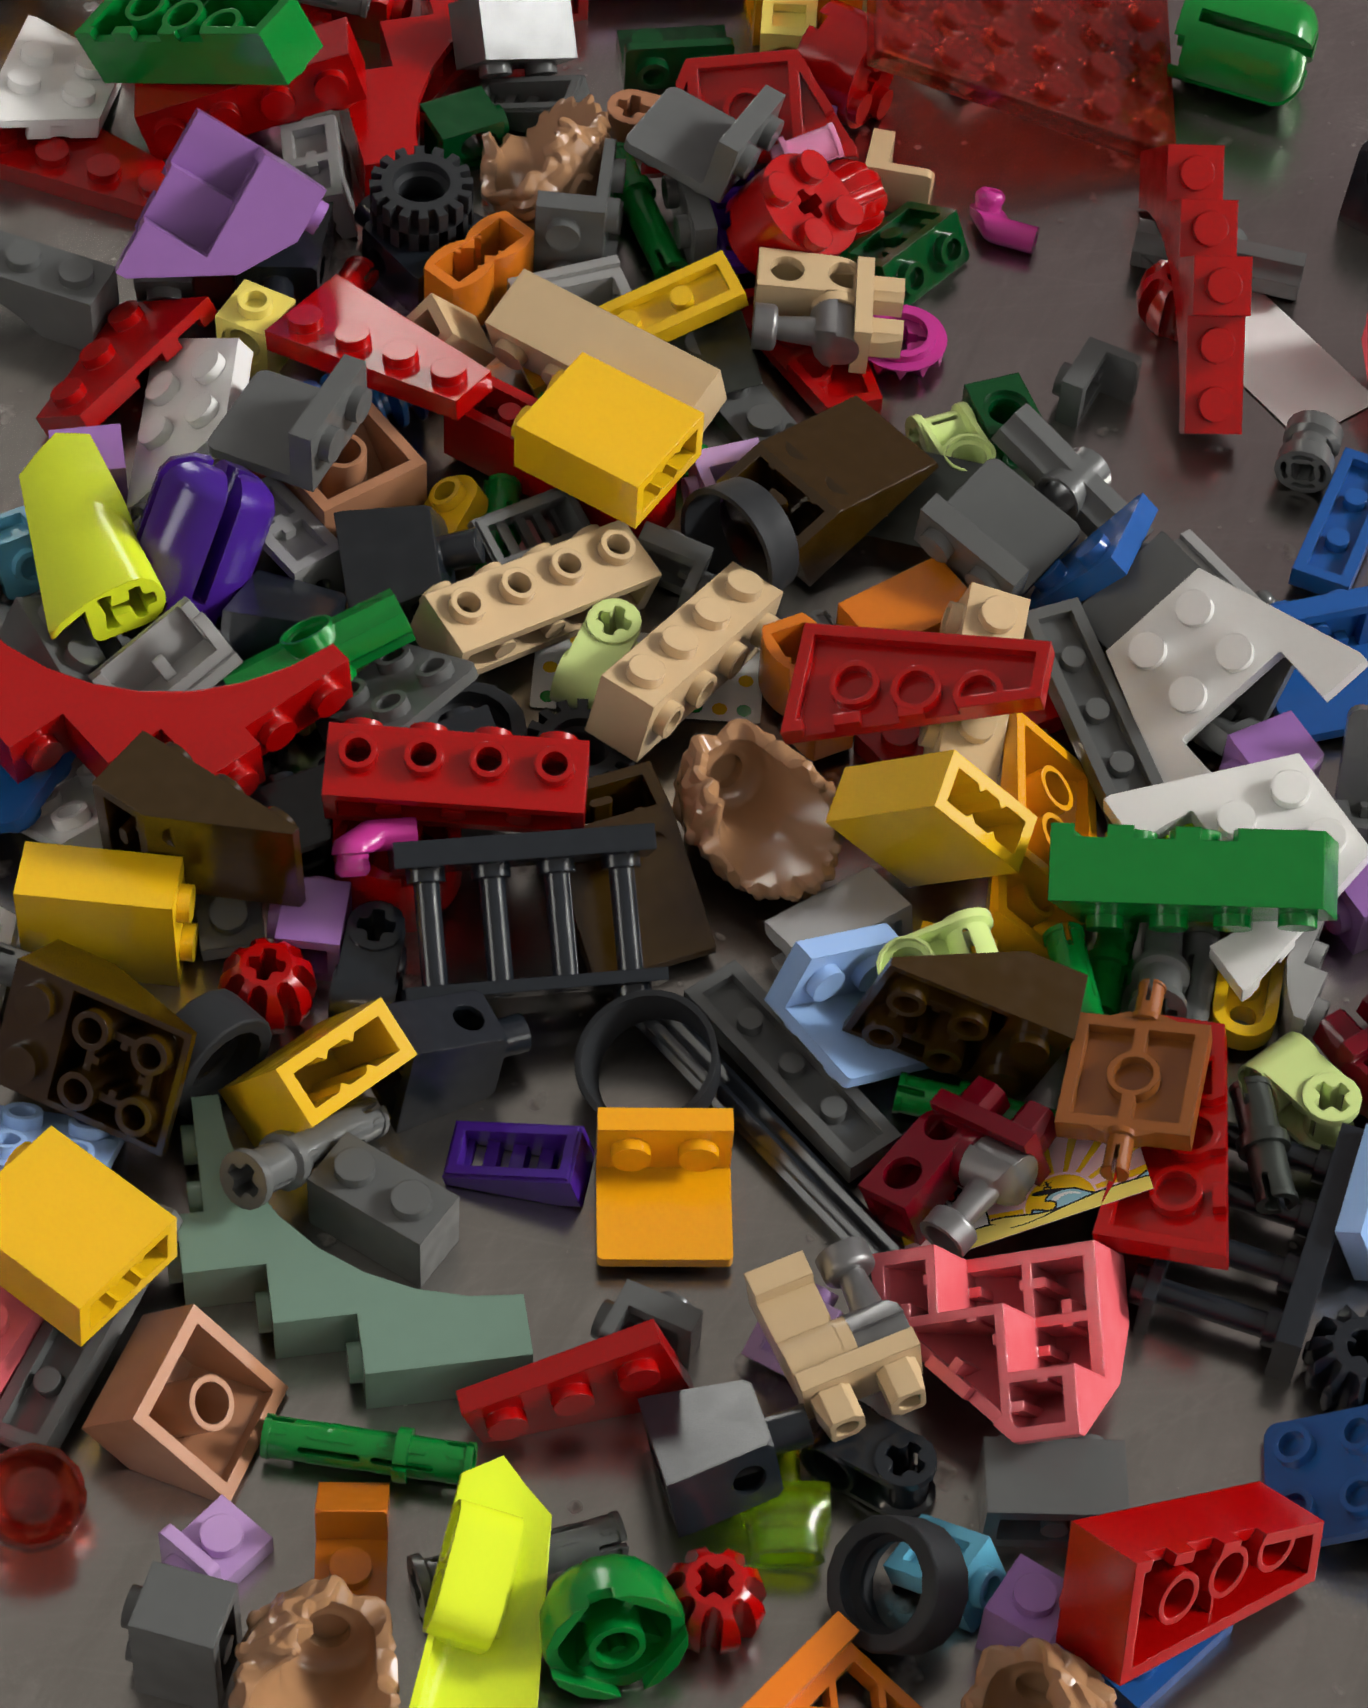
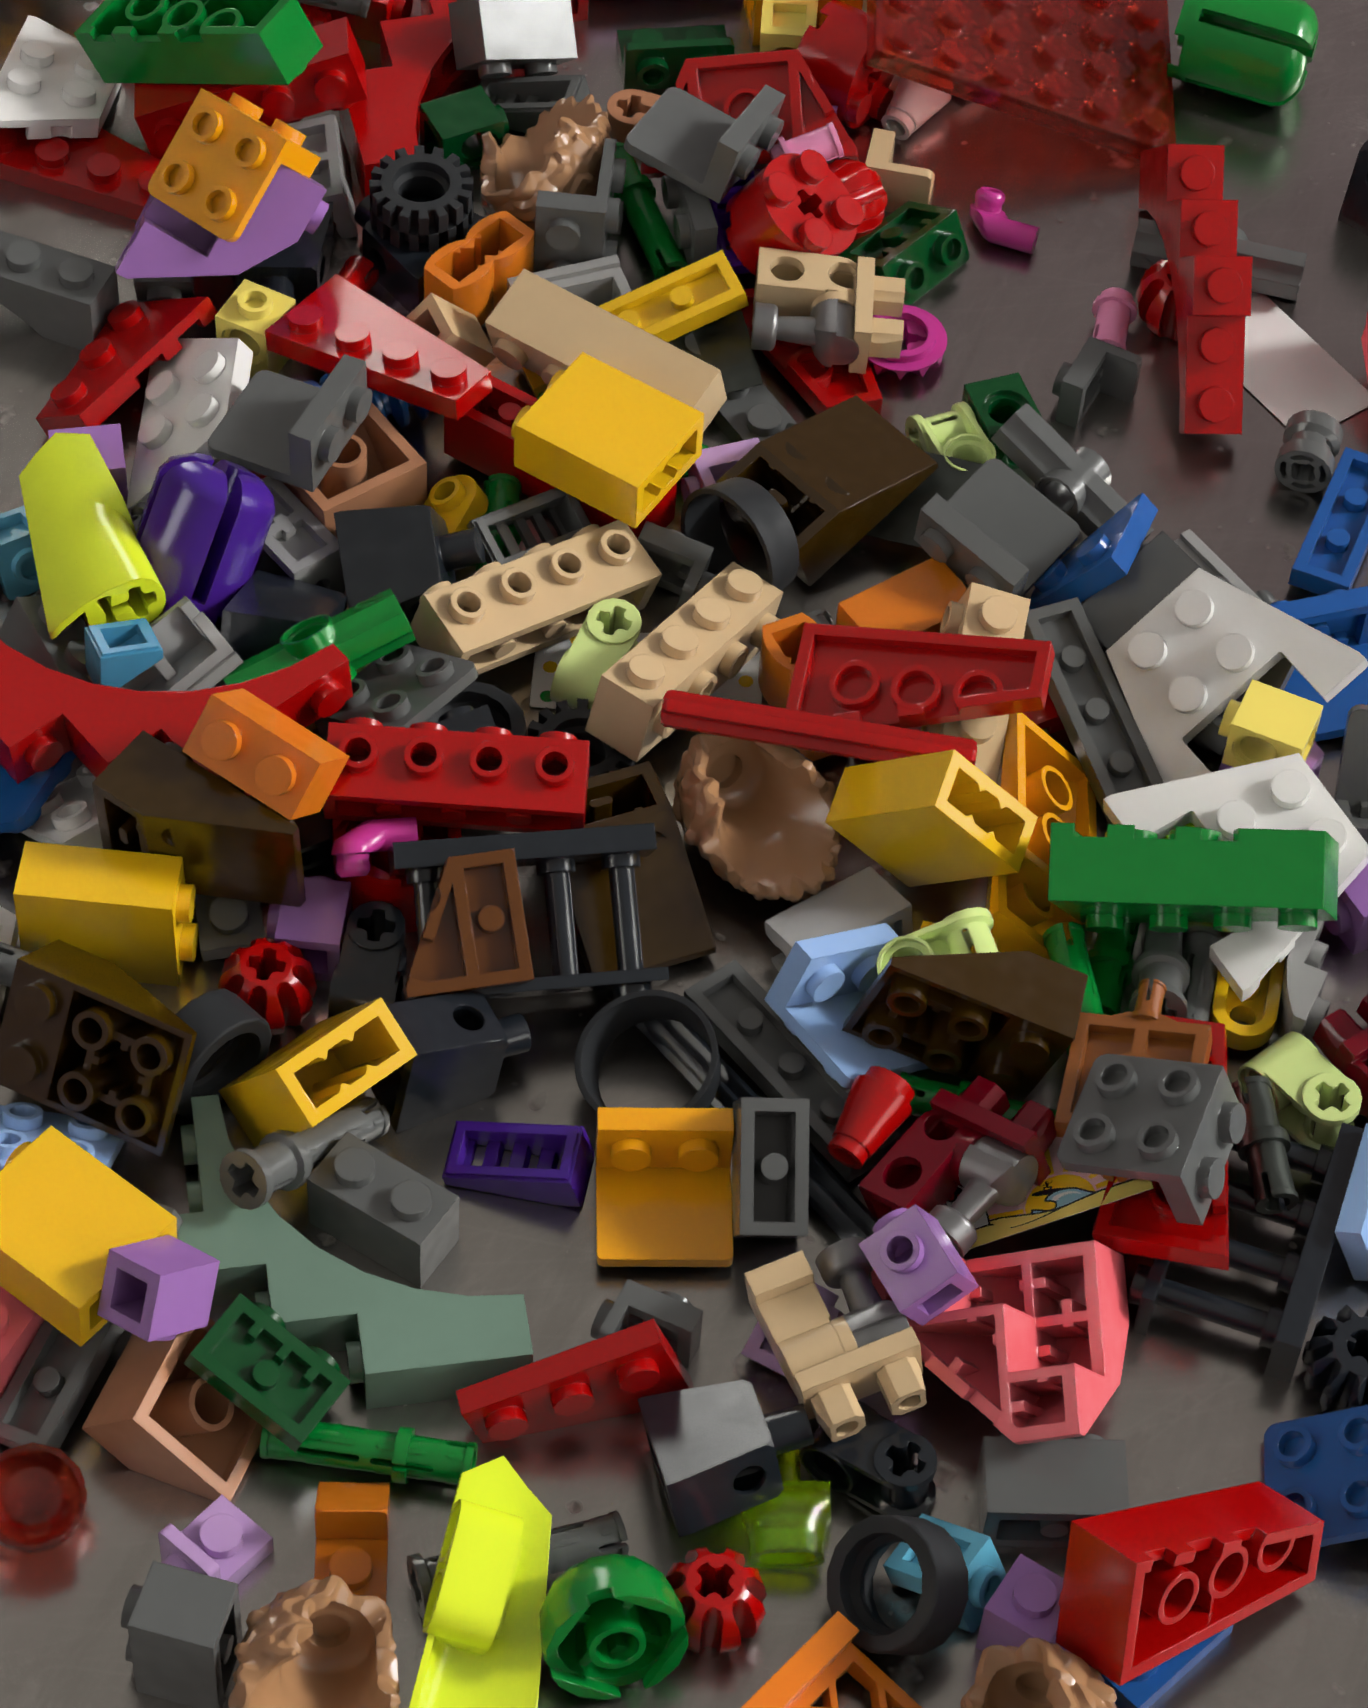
none -> dark azure slope [84,618,163,688]
none -> medium lavender brick [97,1235,220,1342]
none -> light orange bracket [148,88,321,242]
none -> orange brick [182,688,350,820]
none -> dark green bracket [184,1293,351,1452]
none -> reddish brown wing [403,848,534,1000]
none -> red axle [660,690,977,766]
none -> dark grey brick [731,1097,810,1239]
none -> red cone [827,1066,915,1169]
none -> medium lavender brick [858,1204,979,1326]
none -> cone [881,59,954,140]
none -> dark grey bracket [1057,1054,1246,1225]
none -> bright pink pin [1092,287,1138,350]
none -> light yellow brick [1218,679,1324,767]

